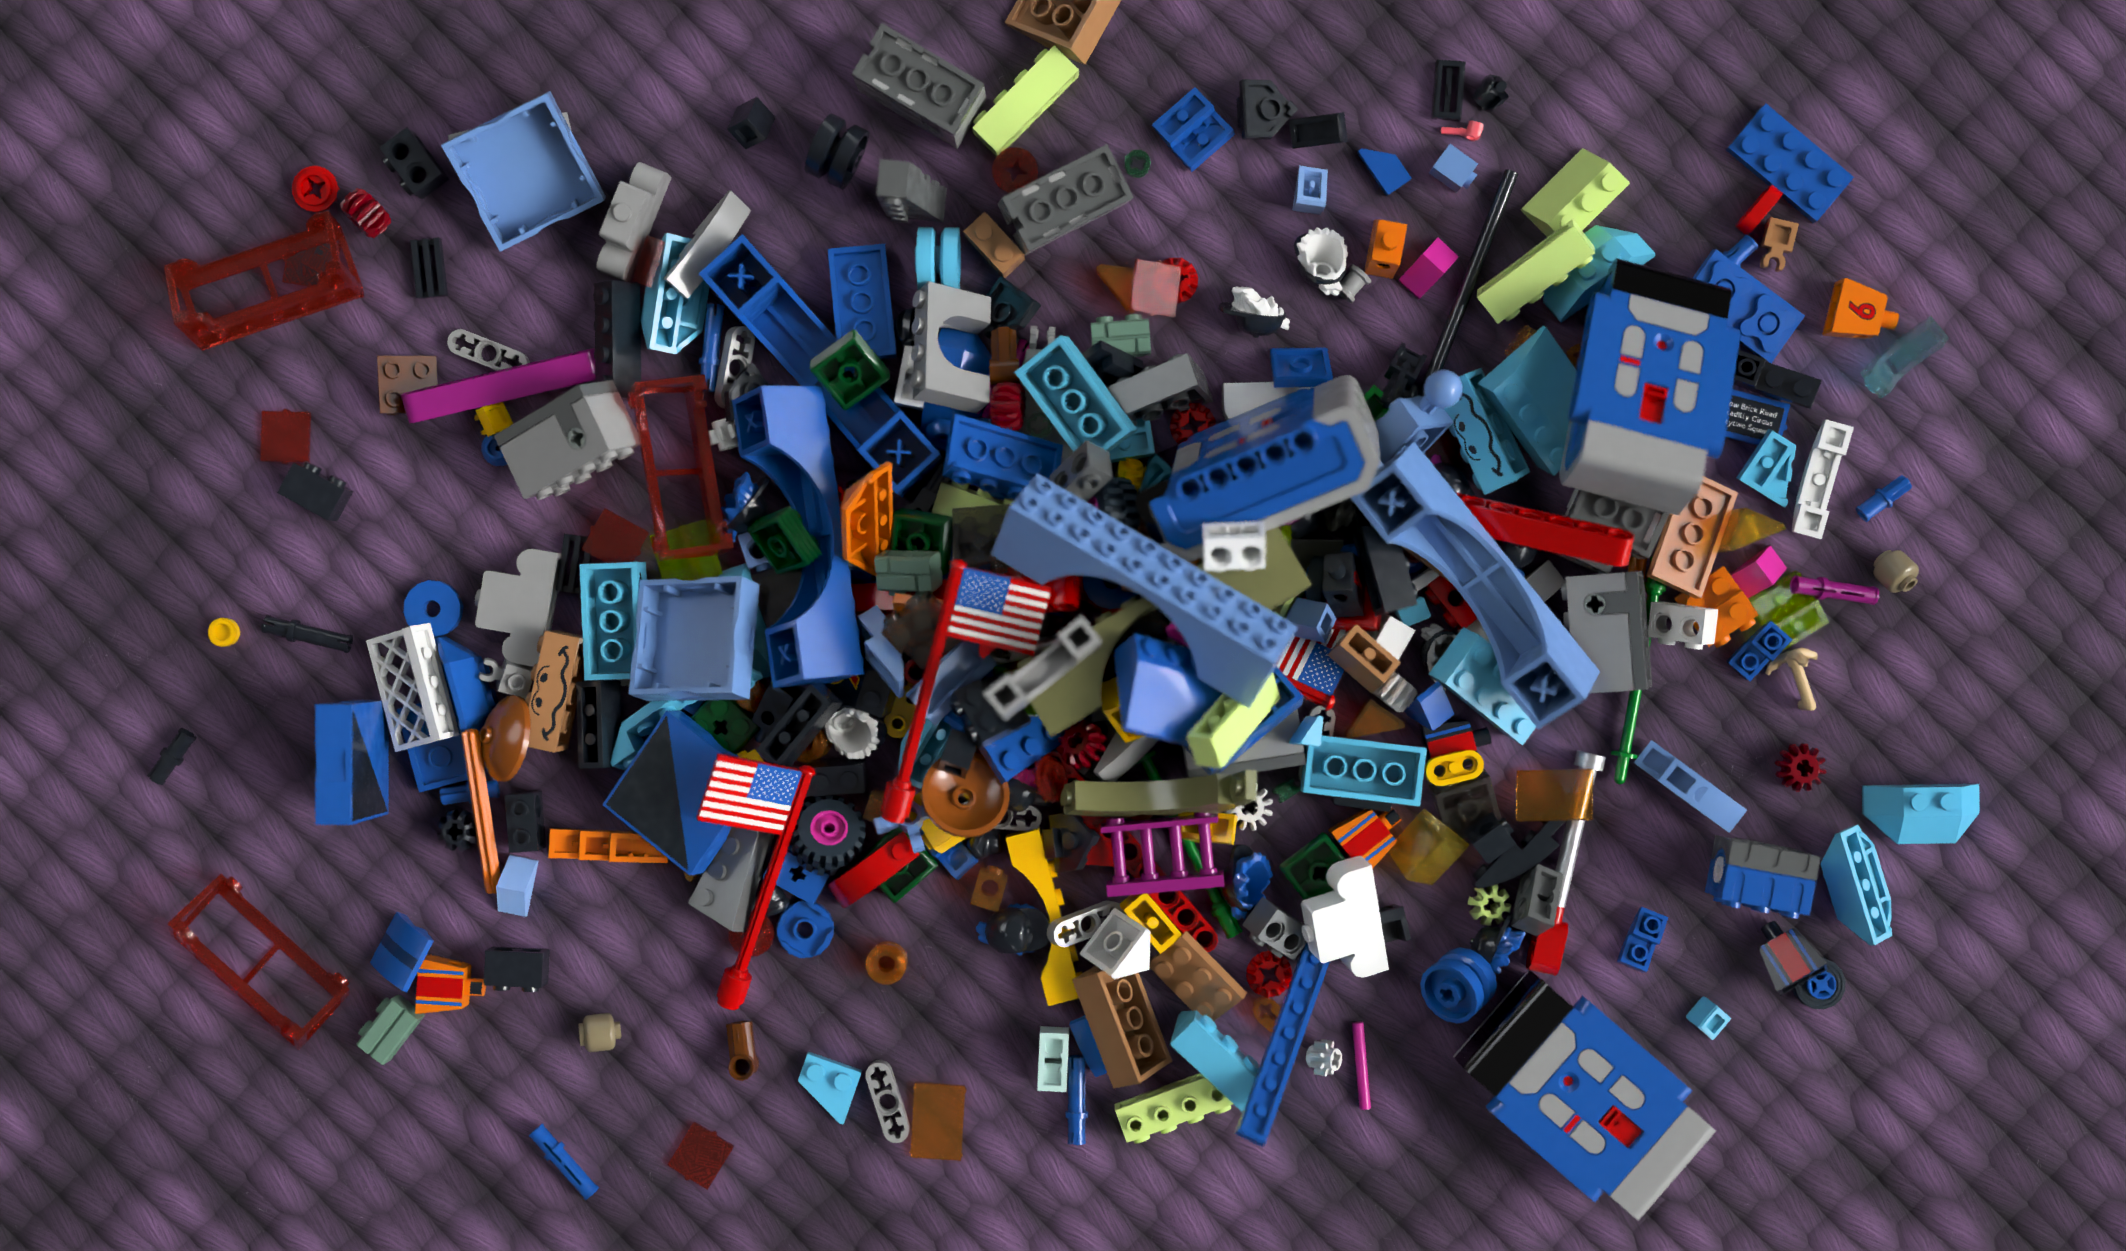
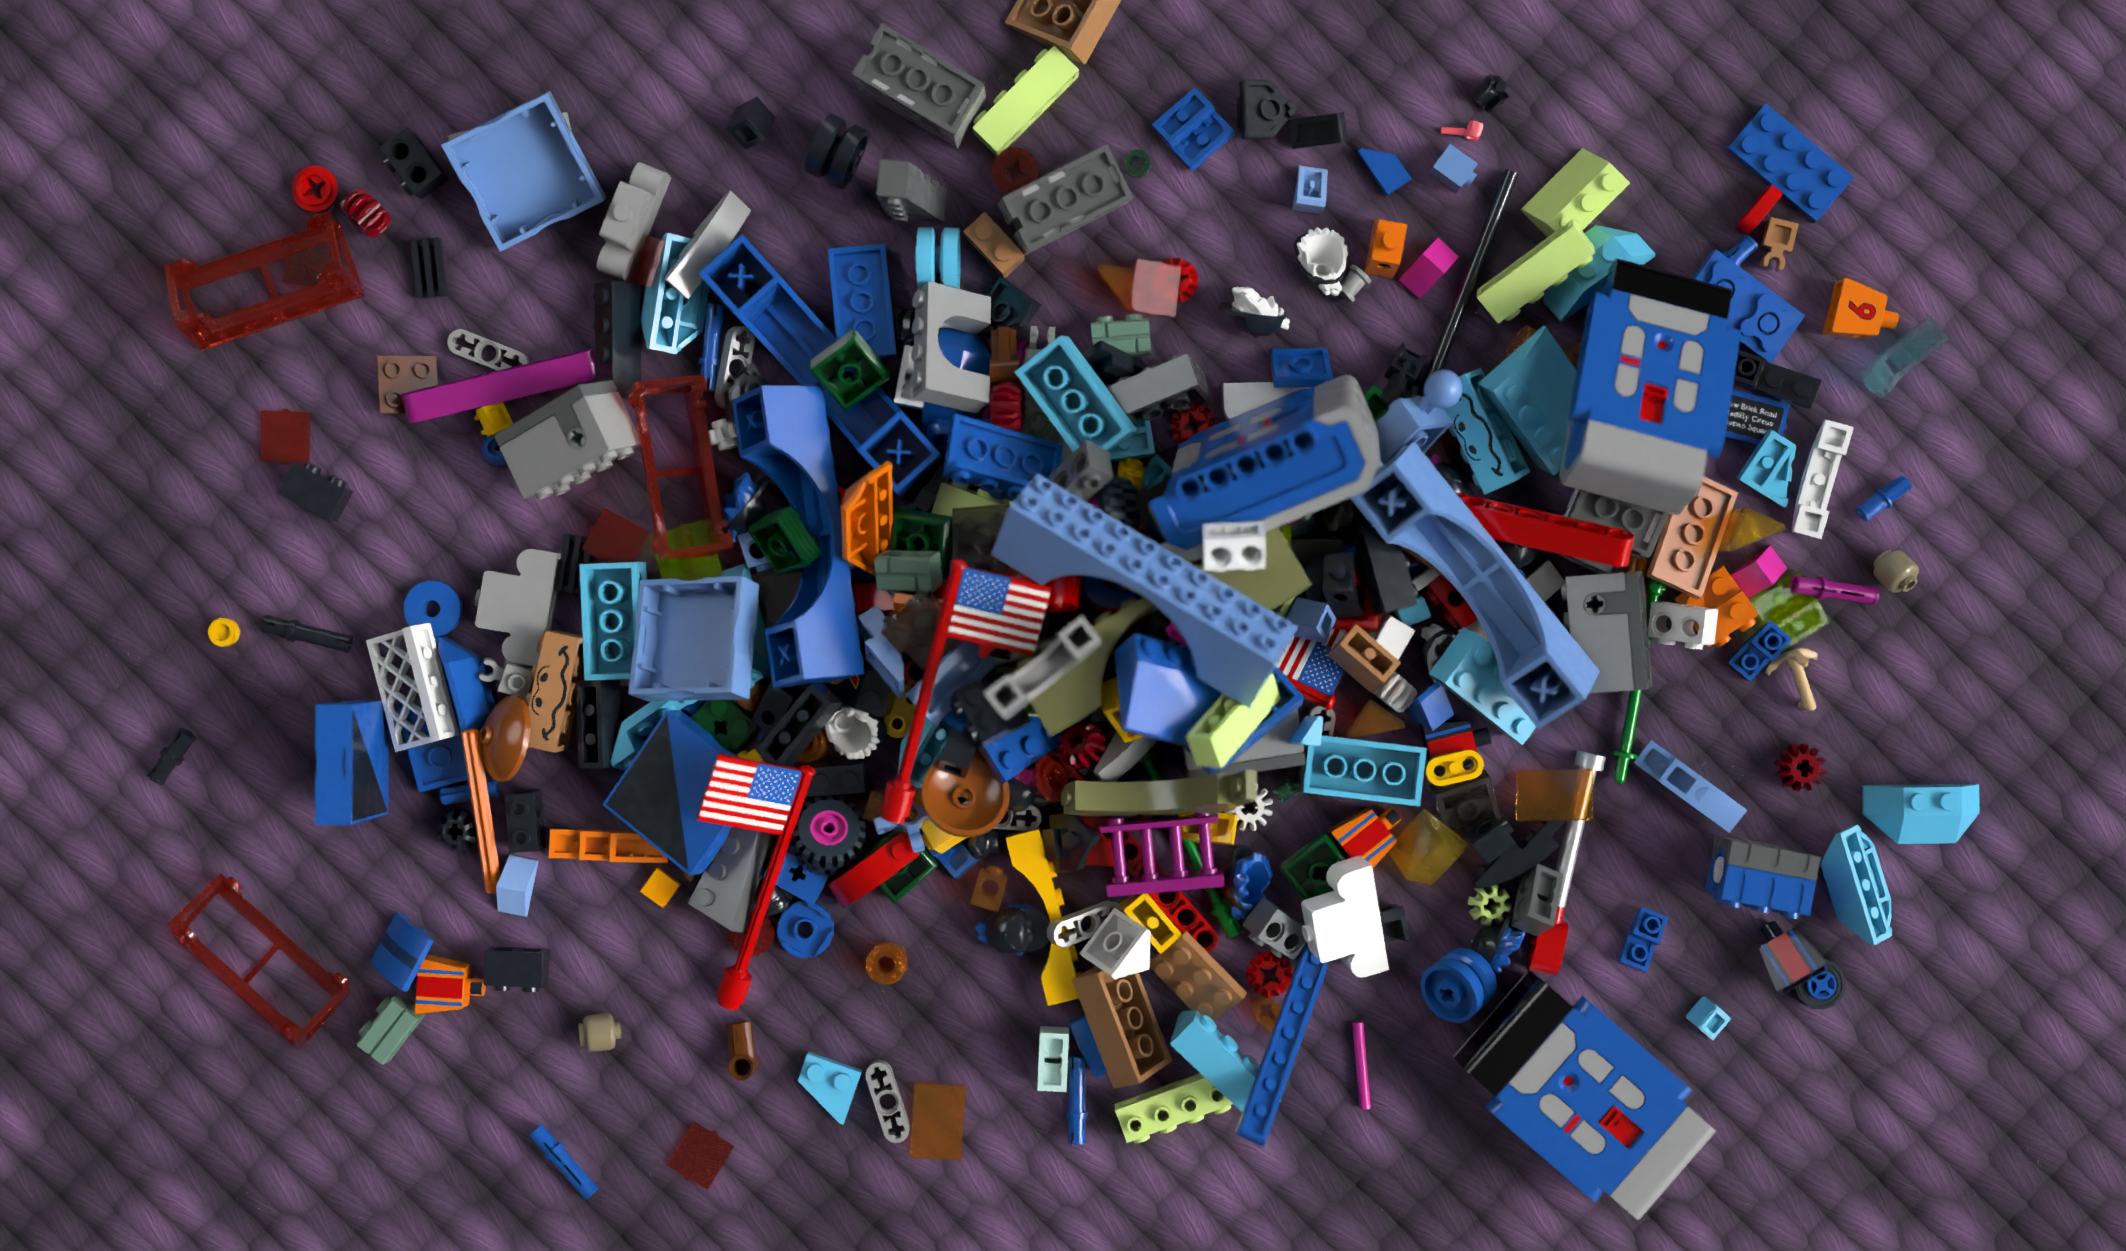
white gear [1306,1039,1342,1076] -> none
black tile [1330,796,1392,812] -> none
black tile [1431,60,1466,121] -> none
none -> light orange tile [640,867,681,908]

